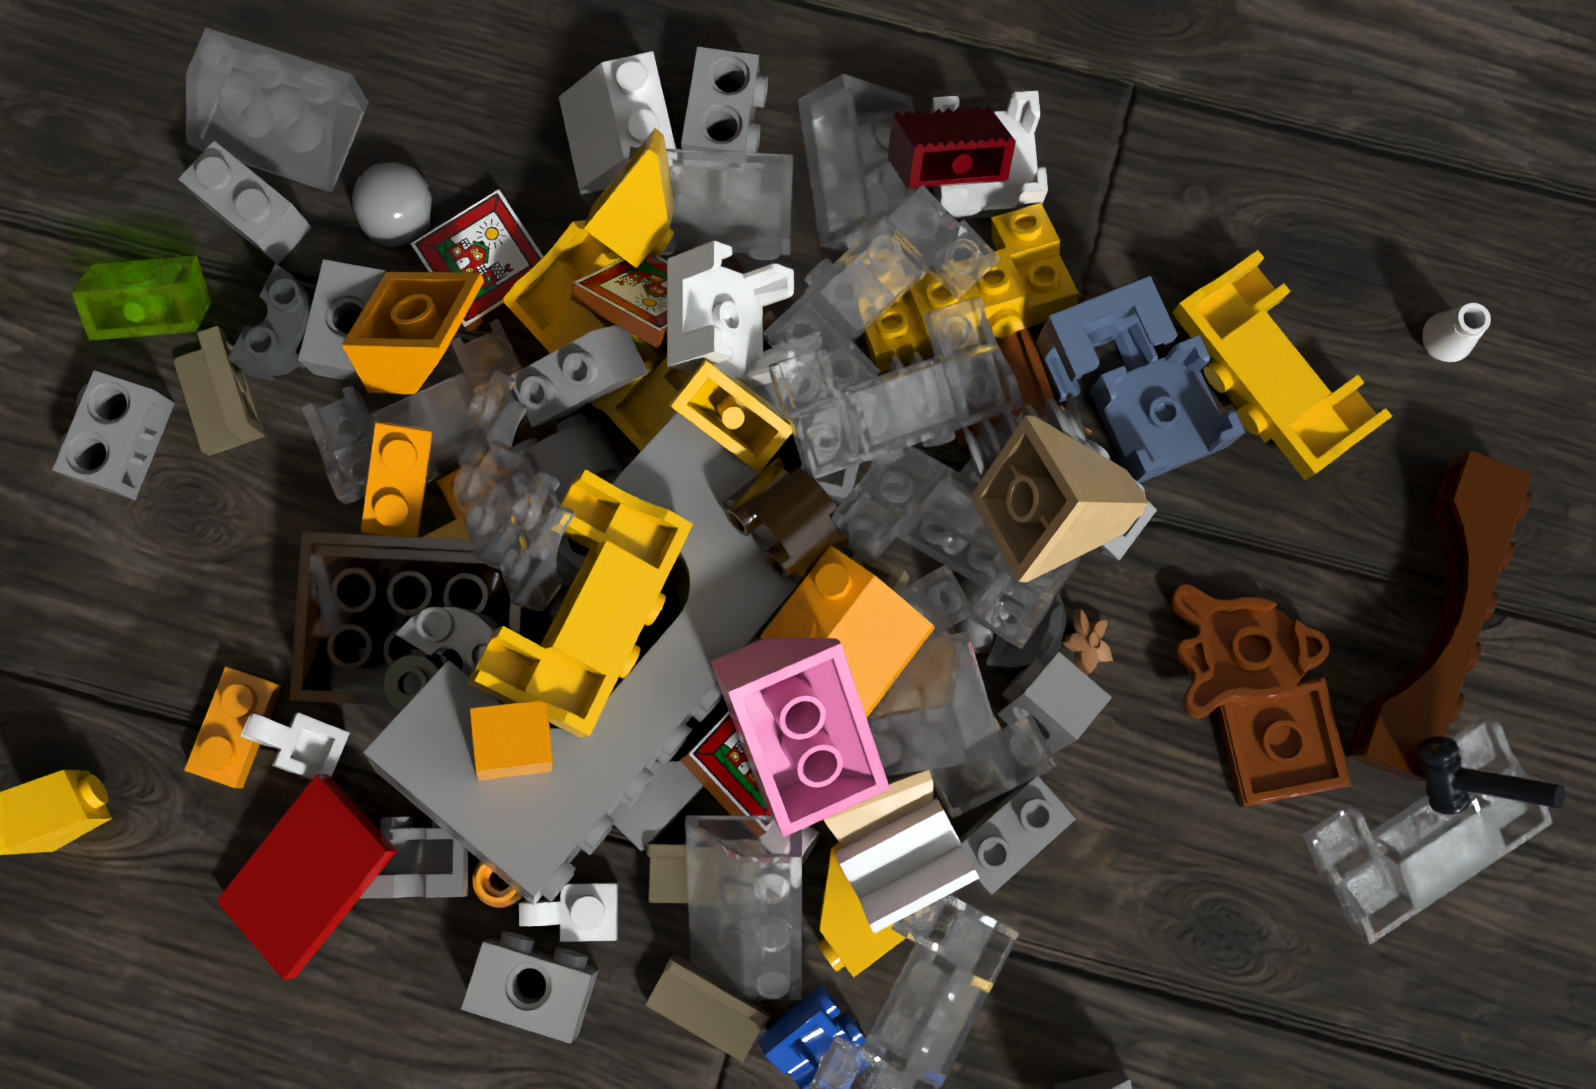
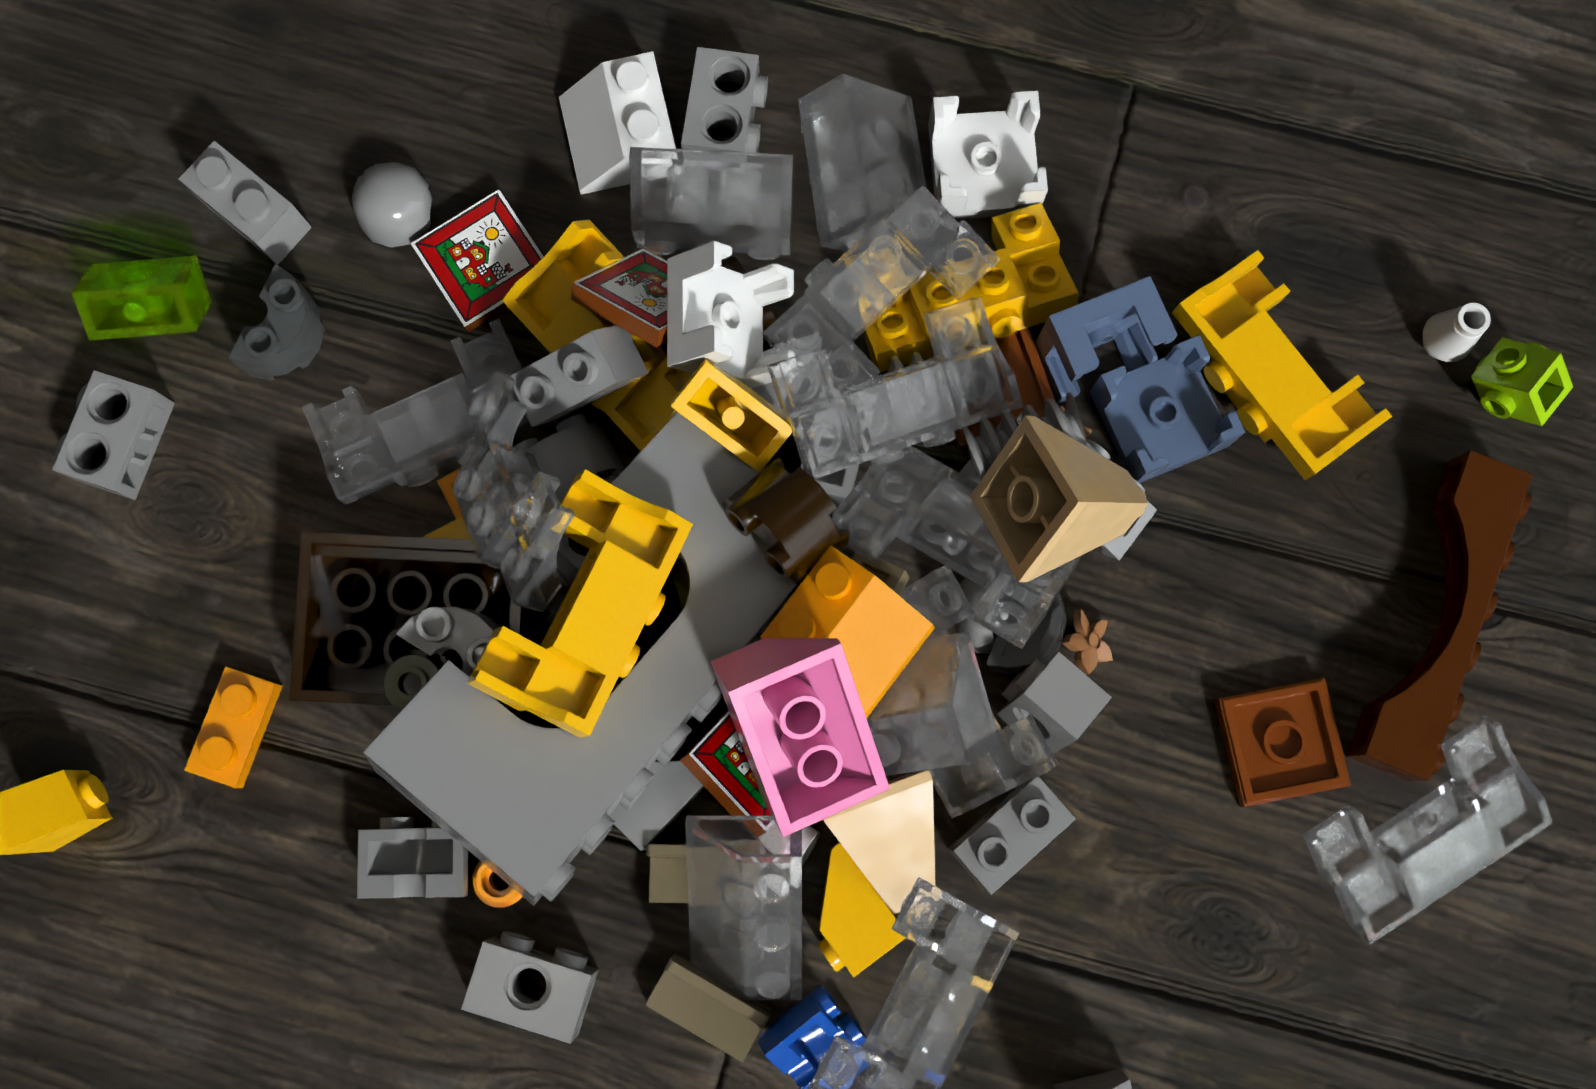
dark tan panel [174,326,266,456] -> none
clear slope [186,28,369,193] -> none
red tile [216,774,398,980] -> none
white plate [240,712,350,780] -> none
light grey brick [298,259,386,384] -> none
light orange slope [342,272,484,395] -> none
light orange plate [361,421,434,537] -> none
light orange panel [470,700,553,781] -> none
white plate [519,882,618,942] -> none
yellow slope [584,128,675,268] -> none
white panel [835,799,979,933] -> none
dark red brick [887,105,1016,189] -> none
dark orange tile [1170,584,1329,719] -> none
black piece [1416,736,1565,815] -> none
none -> lime brick [1471,337,1573,427]

